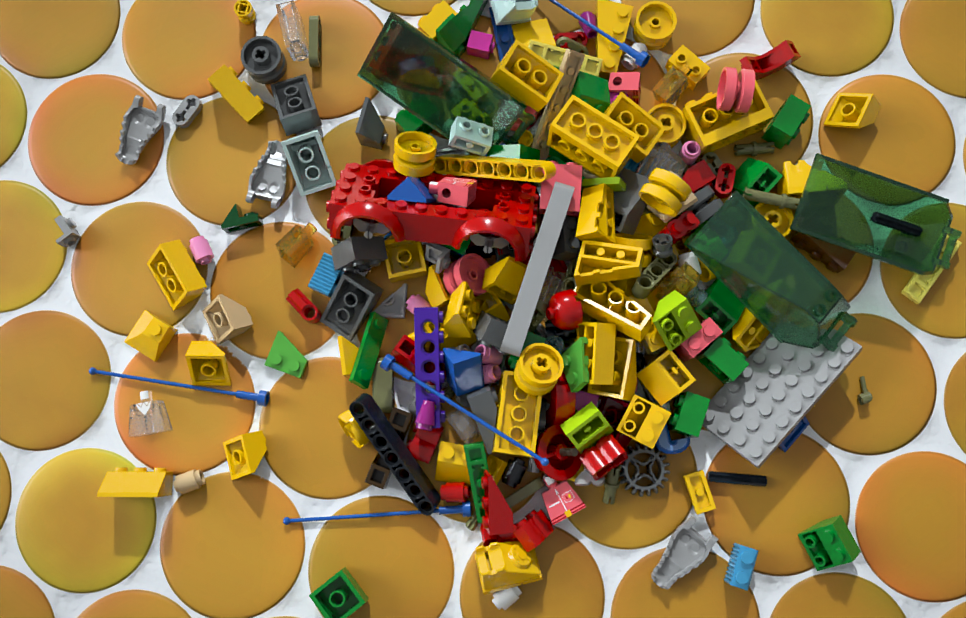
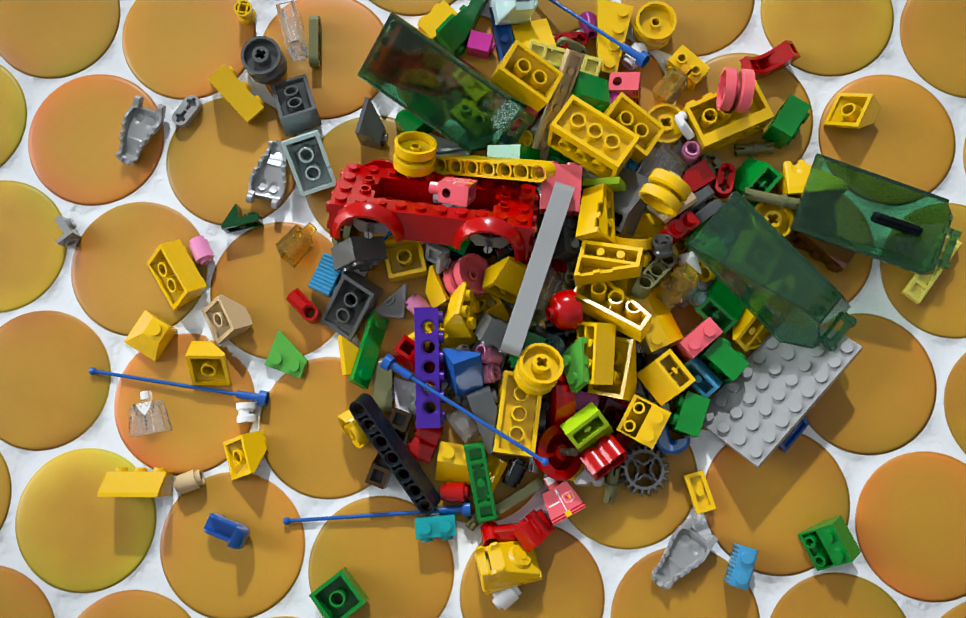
blue slope [387,177,436,203] -> none
magenta cone [415,400,435,431] -> none
light aqua brick [448,116,494,156] -> none
red slope [481,470,513,535] -> none
lime slope [652,290,702,351] -> none
black axle [707,471,767,487] -> none
olive hand [857,376,873,405] -> none
none -> blue animal [203,513,250,549]
none -> white wheel [236,402,257,423]
none -> teal brick [415,514,457,542]
none -> white arm [674,111,695,140]
none -> dark azure brick [684,356,723,398]

